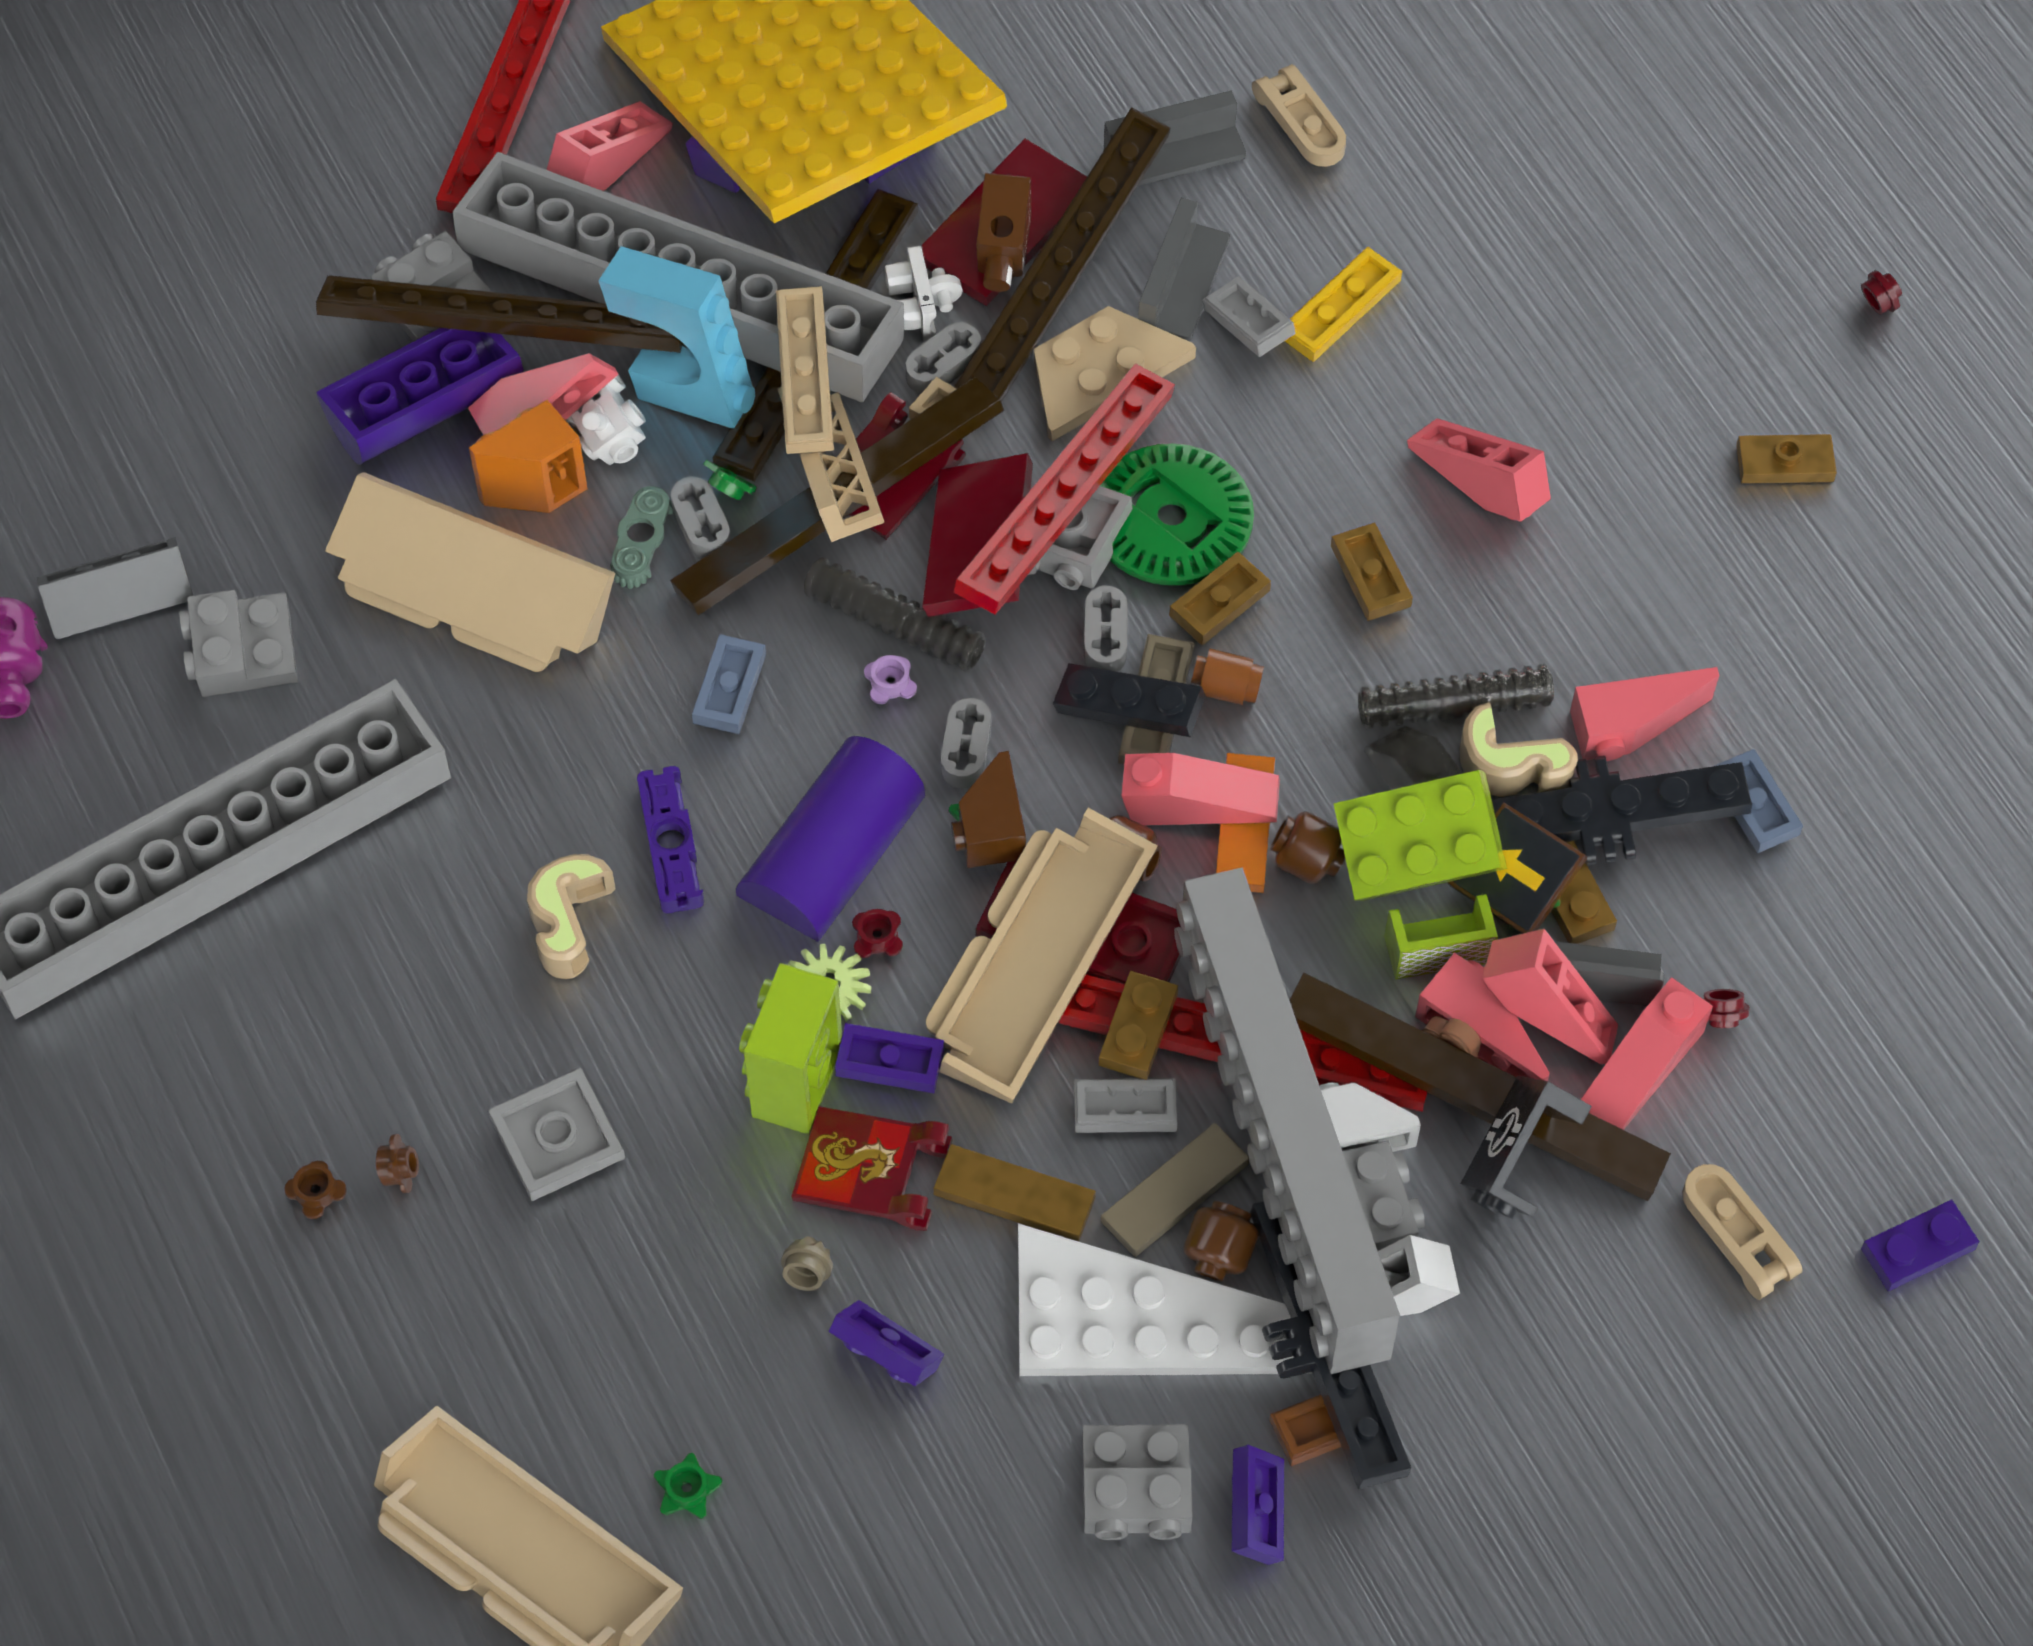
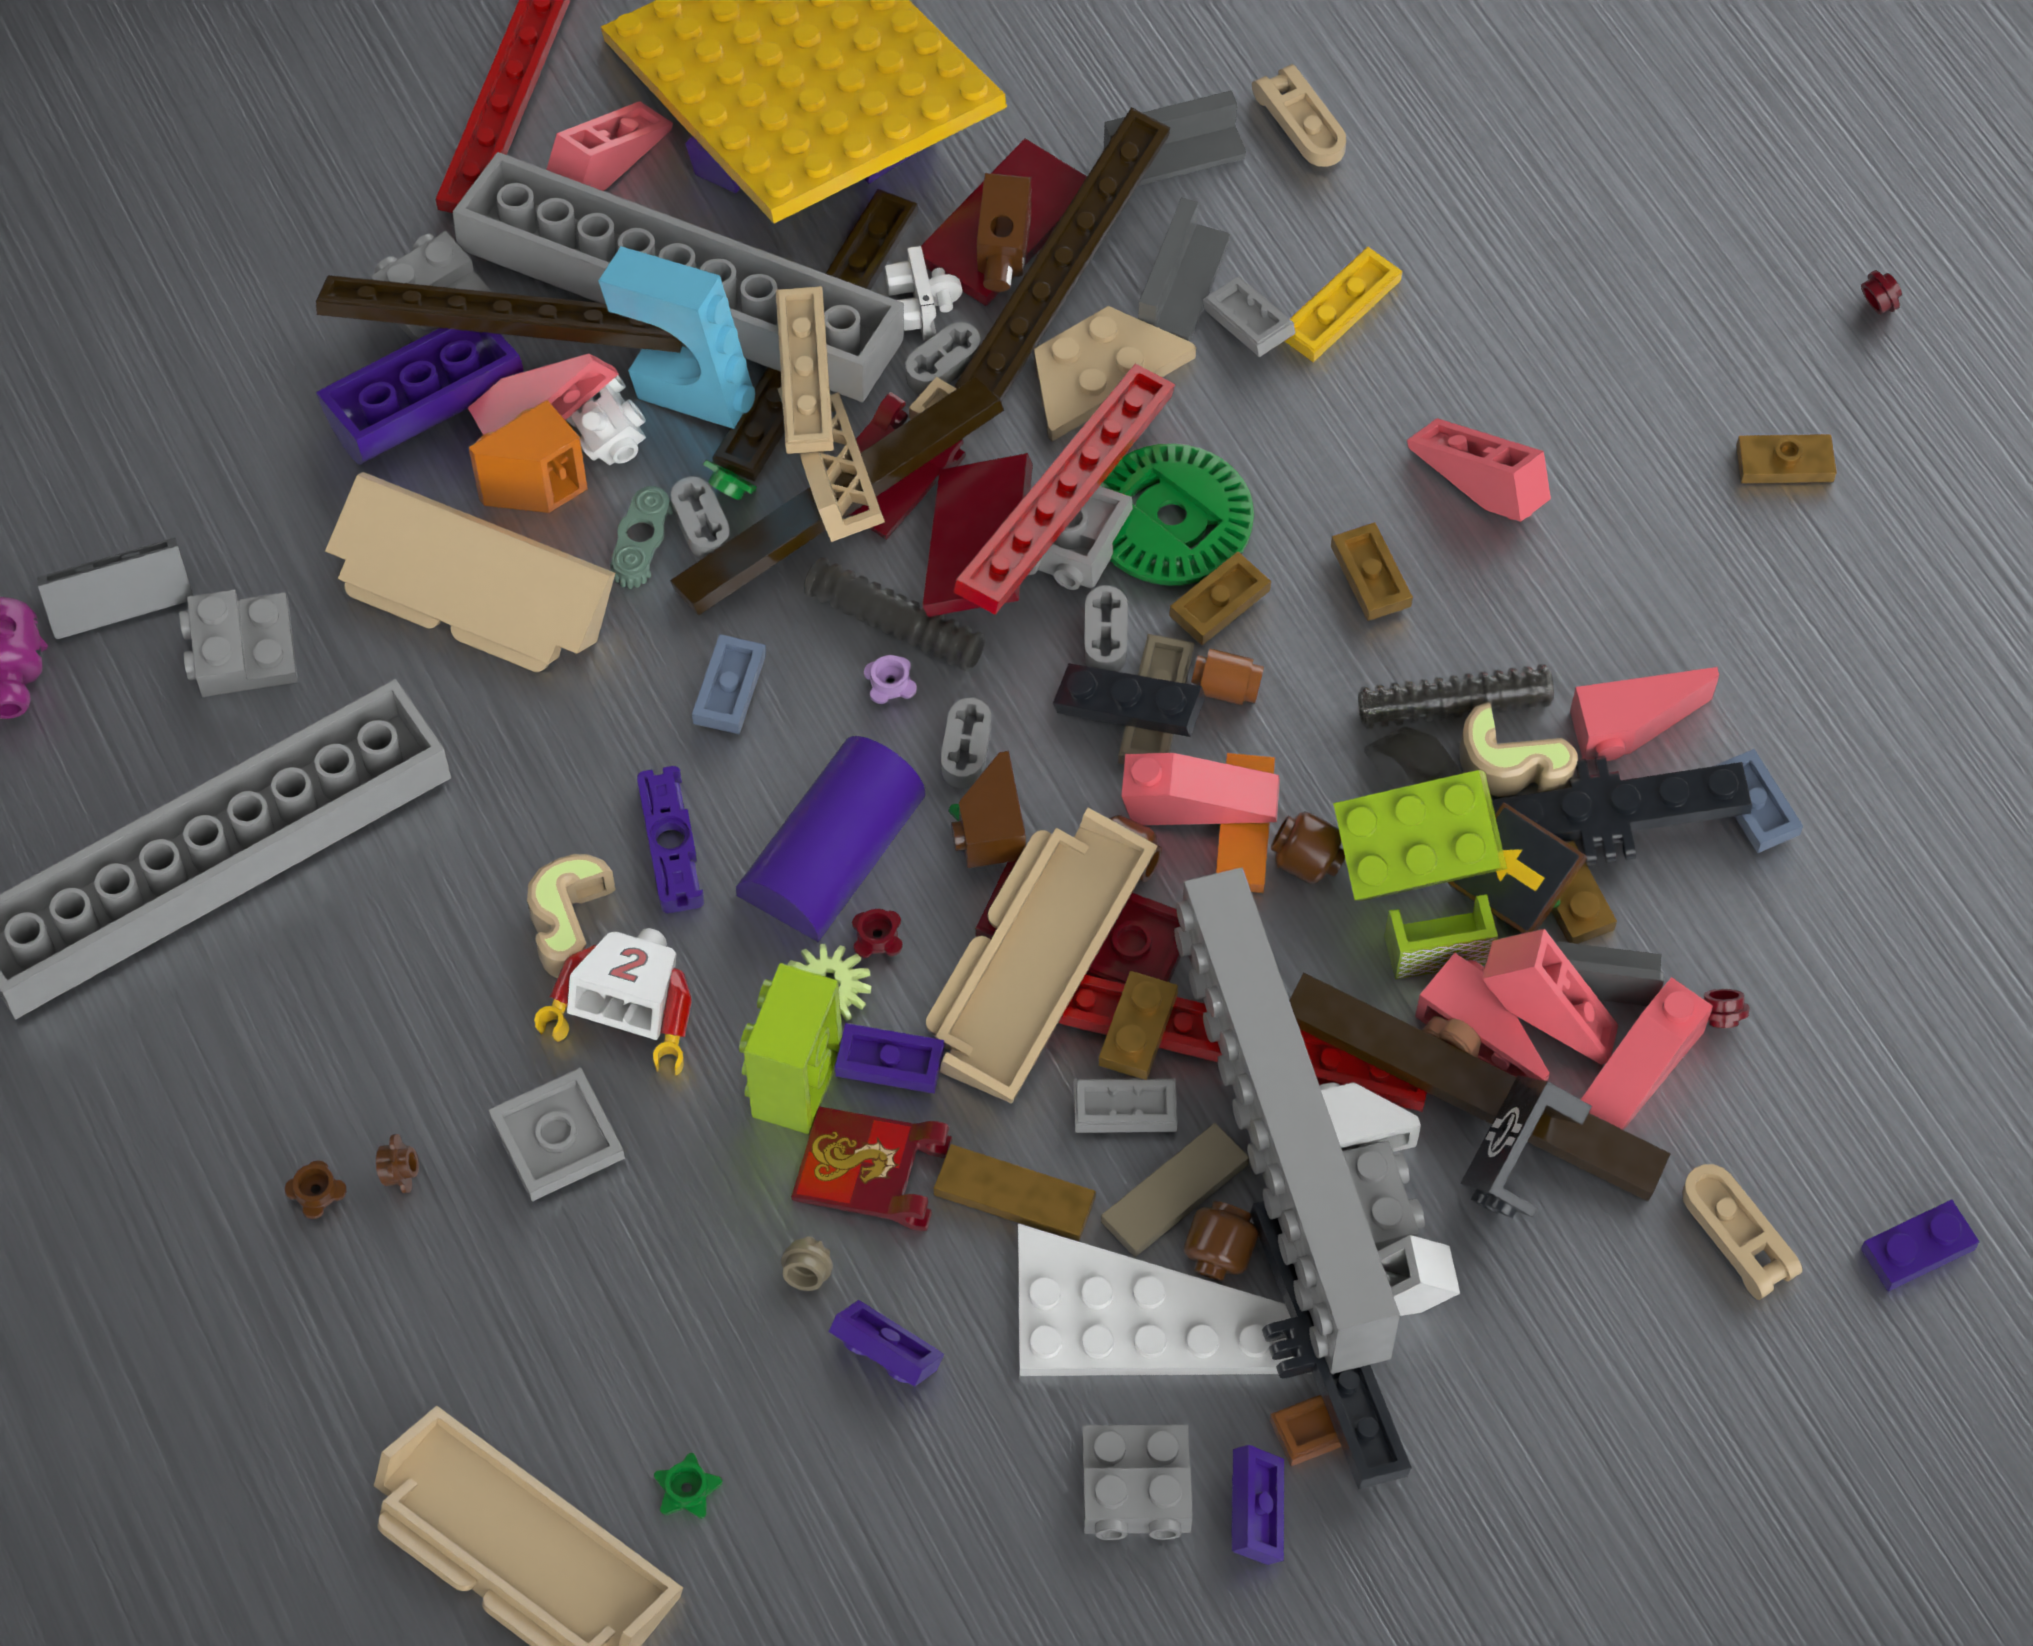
none -> white torso [534,928,692,1076]

